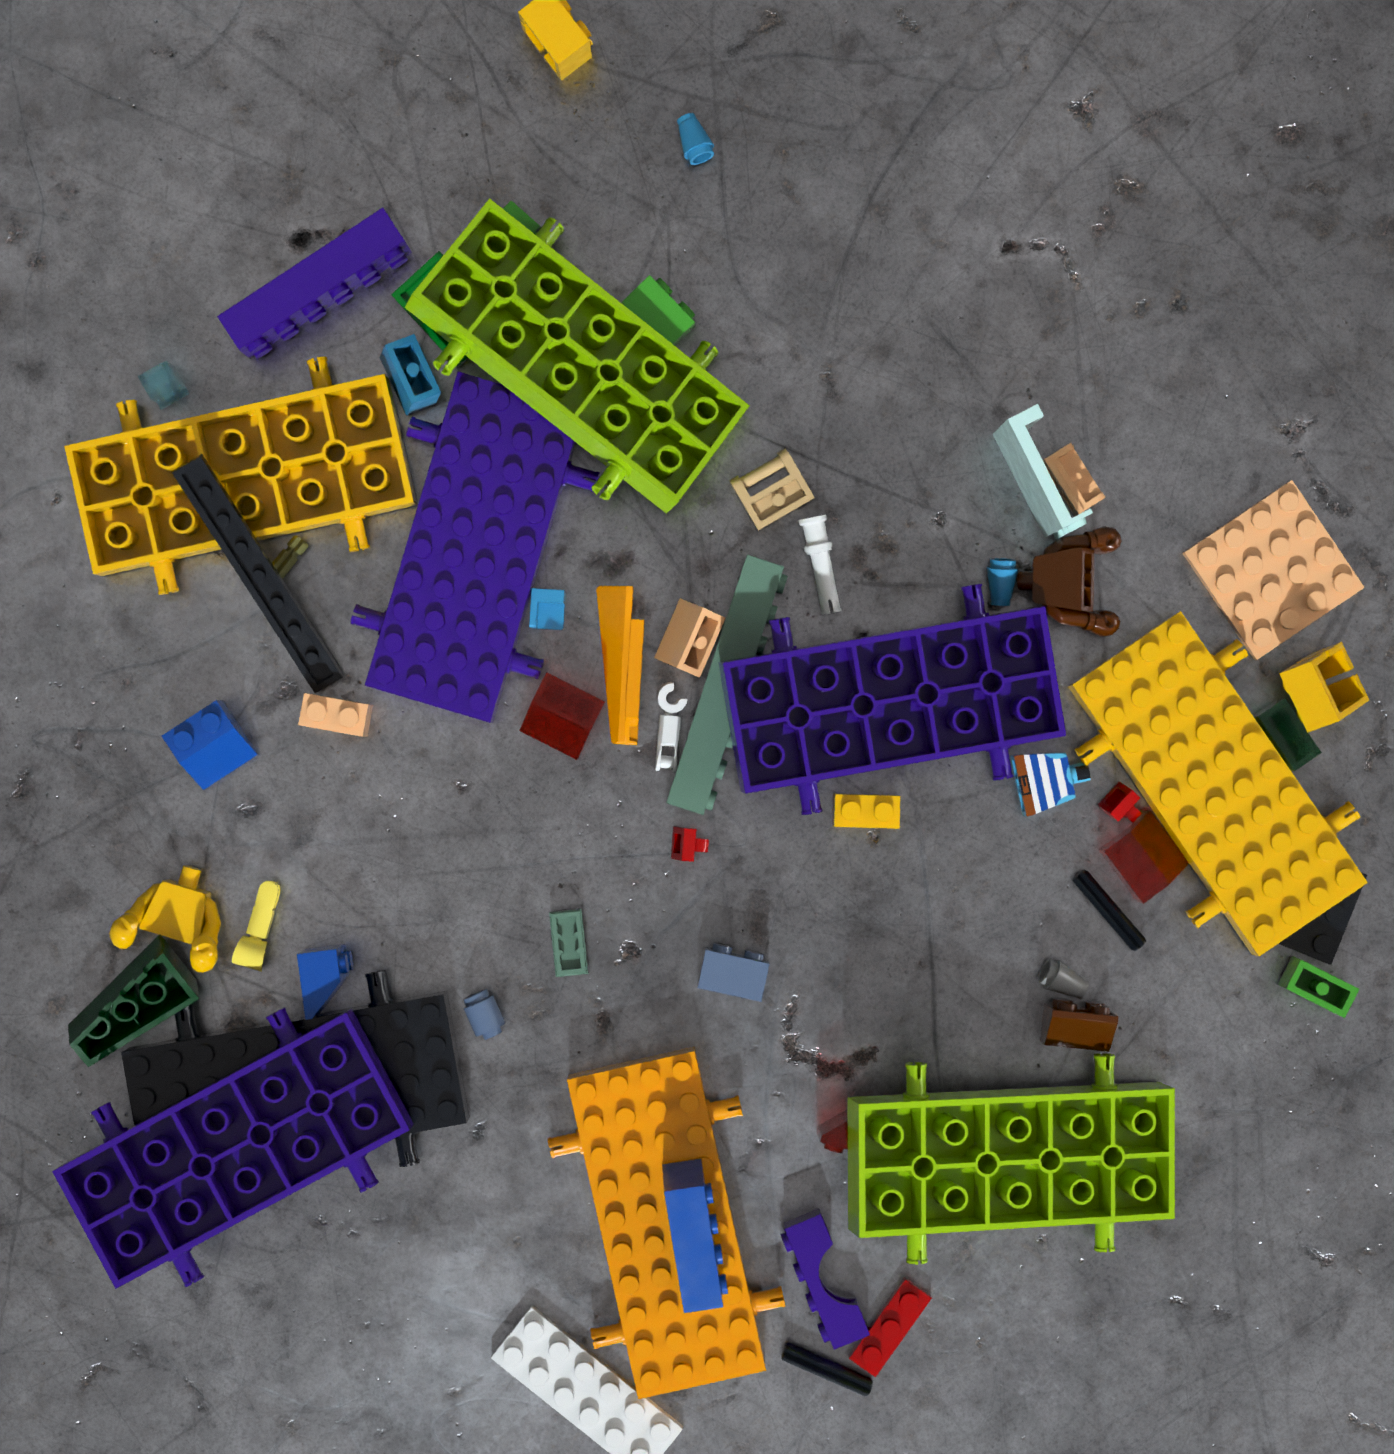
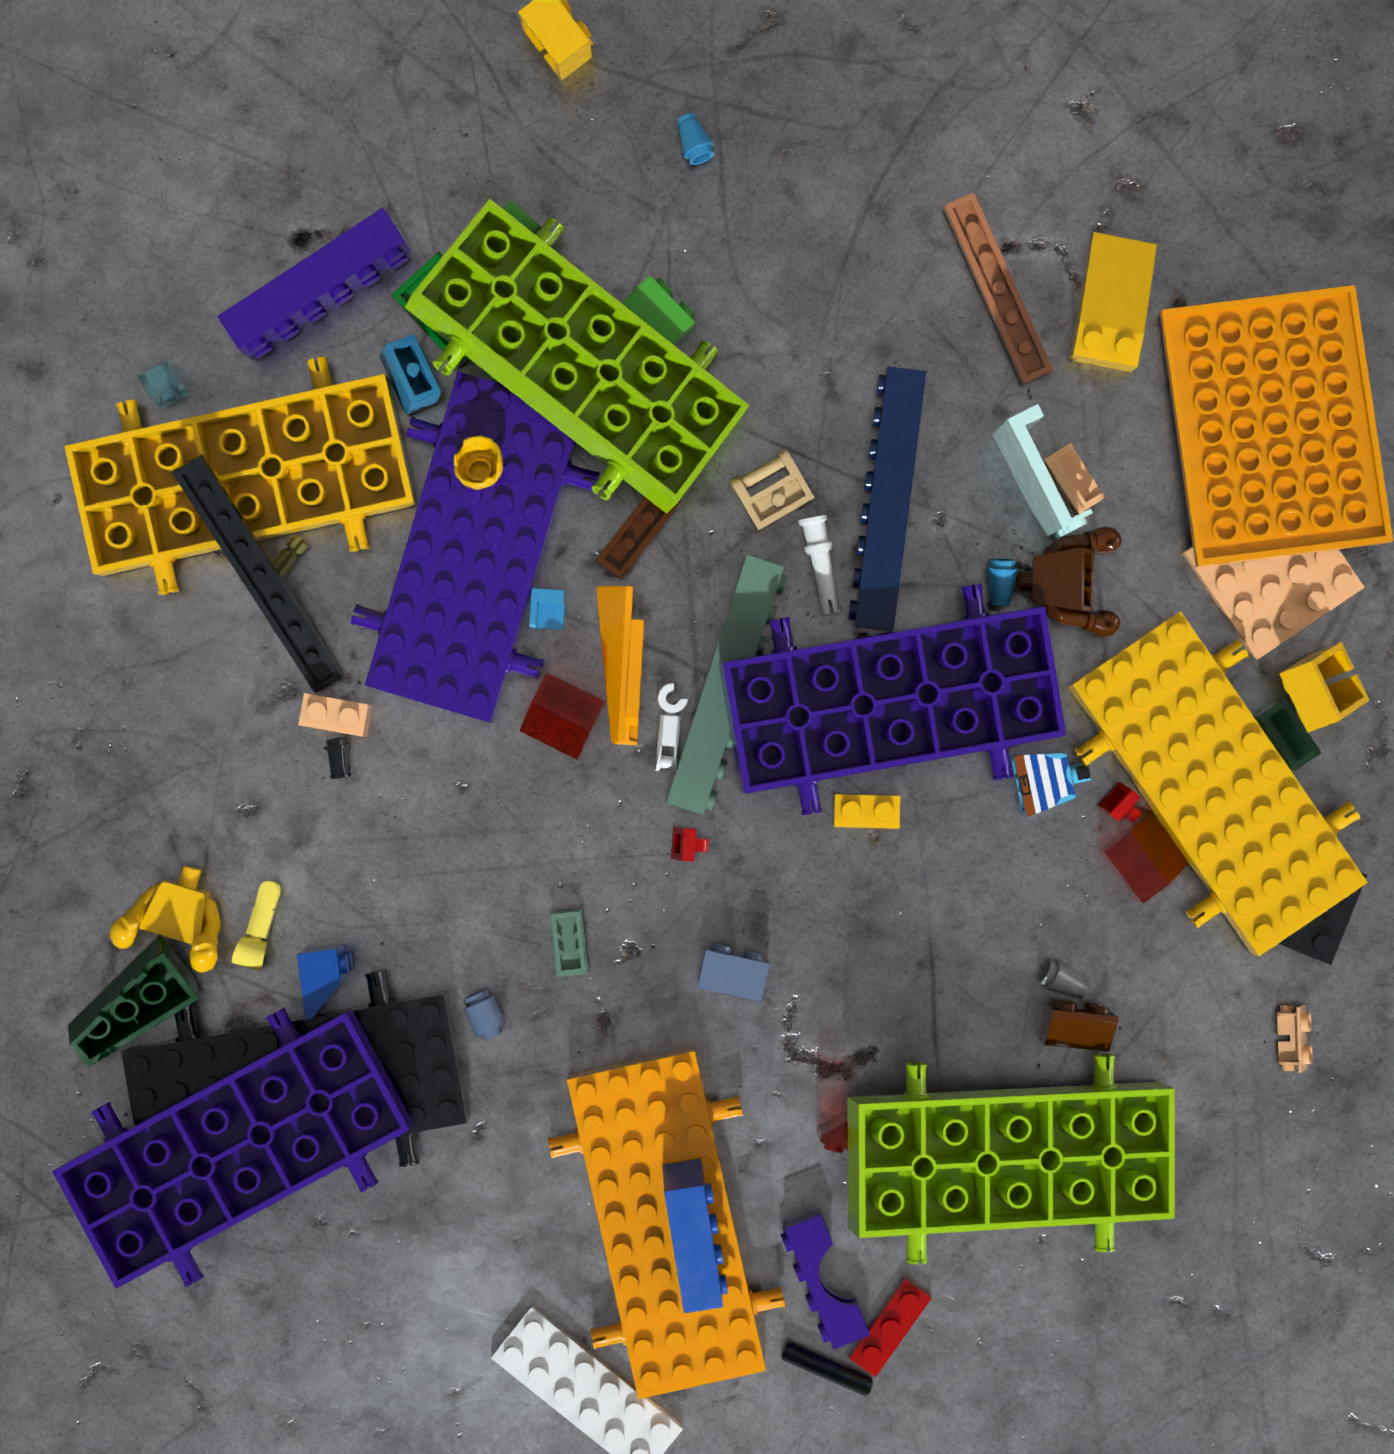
blue slope [162,700,259,790] -> none
light nougat brick [654,598,726,678] -> none
black axle [1073,870,1146,951] -> none
bright green brick [1278,956,1359,1018] -> none
none -> black pin [324,737,351,779]
none -> yellow hair [454,435,504,490]
none -> reddish brown plate [596,496,681,580]
none -> dark blue brick [848,366,927,632]
none -> nougat plate [943,192,1053,385]
none -> yellow slope [1068,232,1157,372]
none -> light orange plate [1159,285,1393,568]
none -> light nougat hinge [1277,1004,1313,1073]

